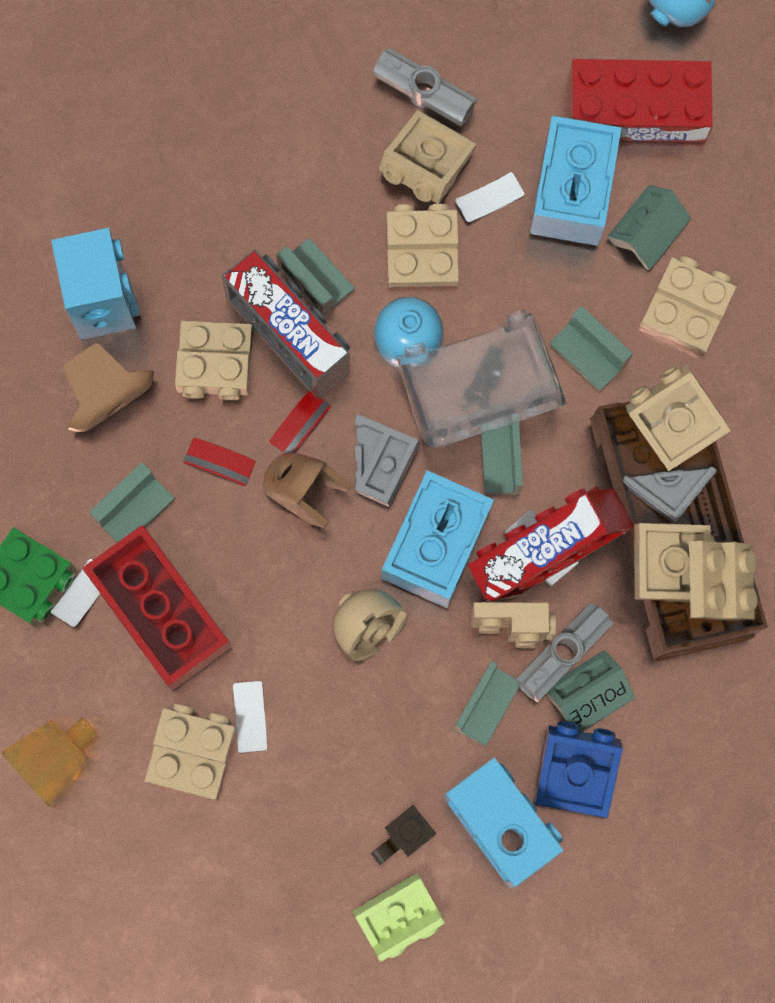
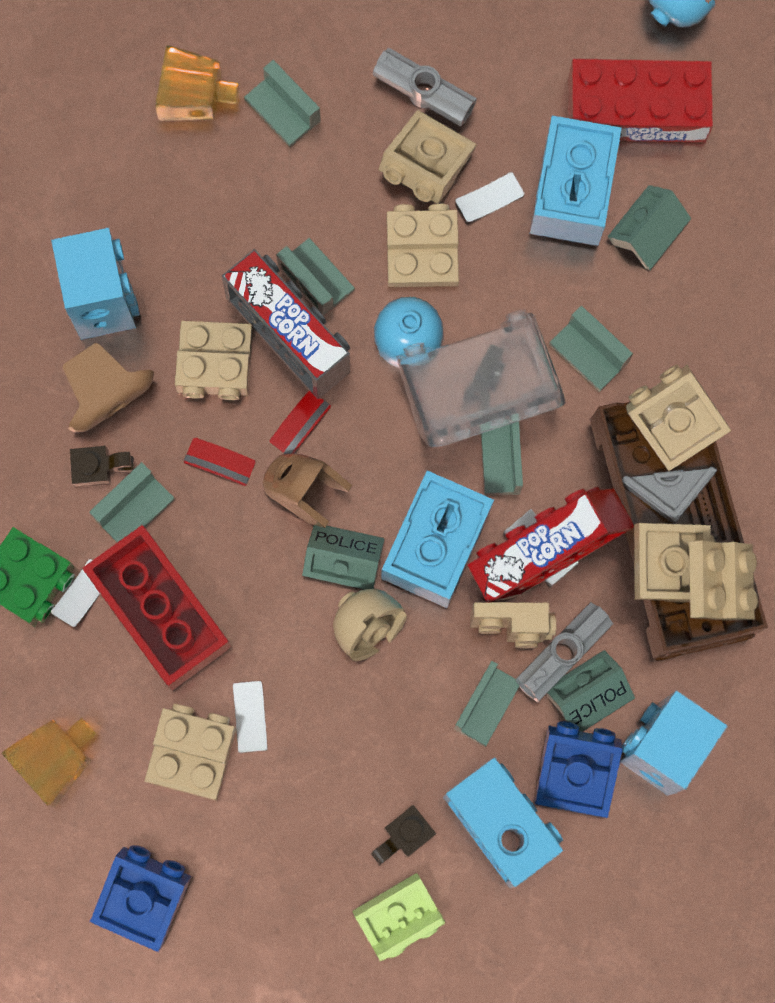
light grey wing [355,414,420,507] -> none
tan plate [640,256,737,355] -> none
none -> dark brown plate [70,446,134,487]
none -> blue plate [90,845,192,952]
none -> clear yellow torso [155,45,239,121]
none -> sand green panel [244,60,321,147]
none -> sand green panel [302,525,385,590]
none -> medium azure piece [620,690,727,796]

